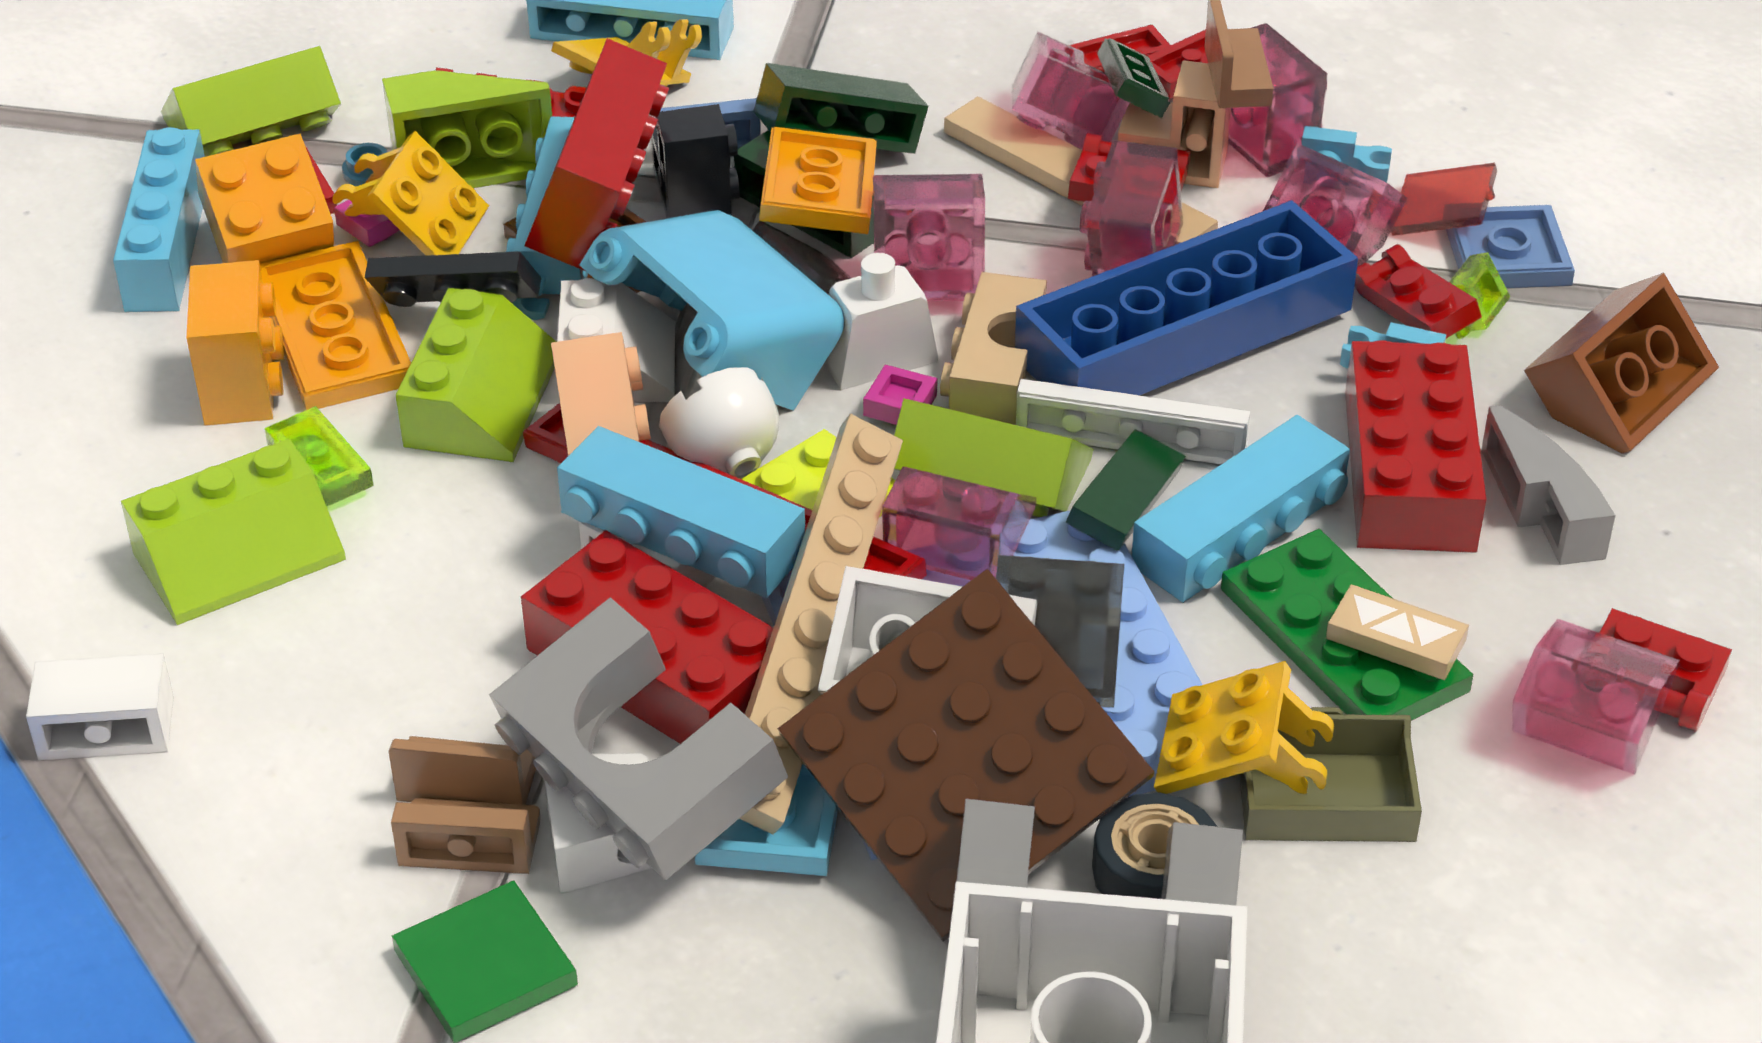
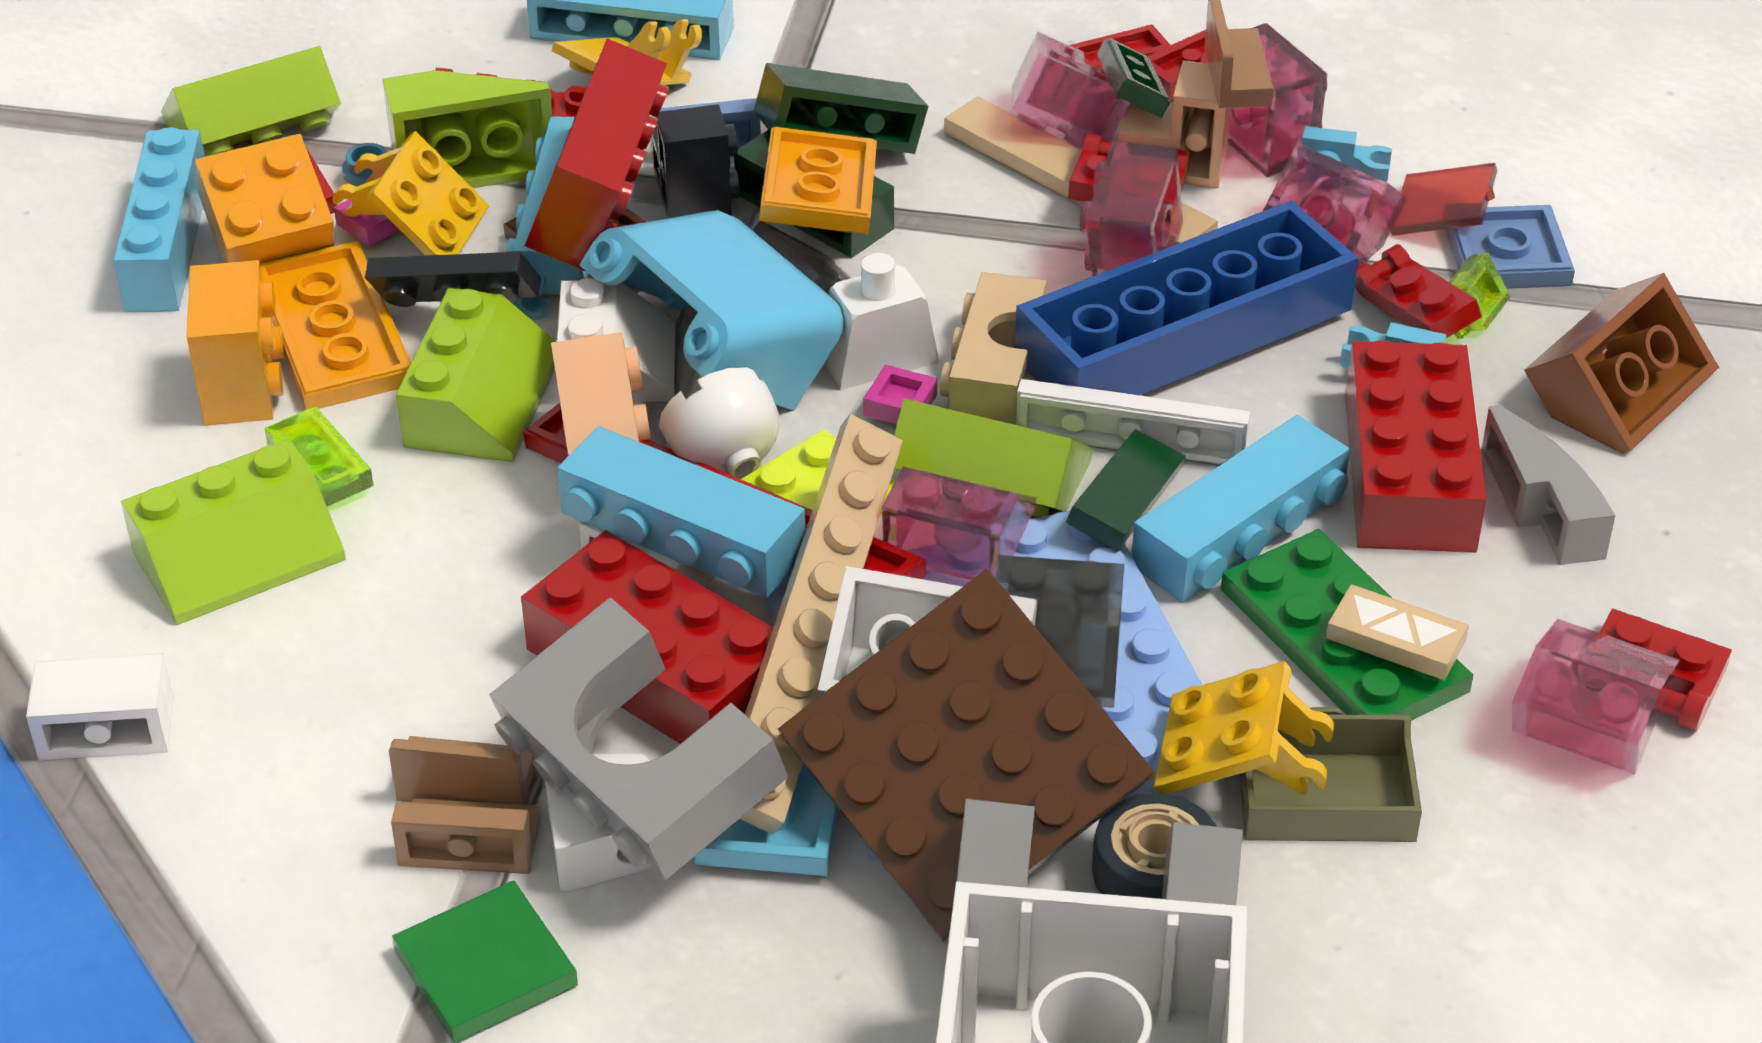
clear pink brick [873,174,985,301] -> none

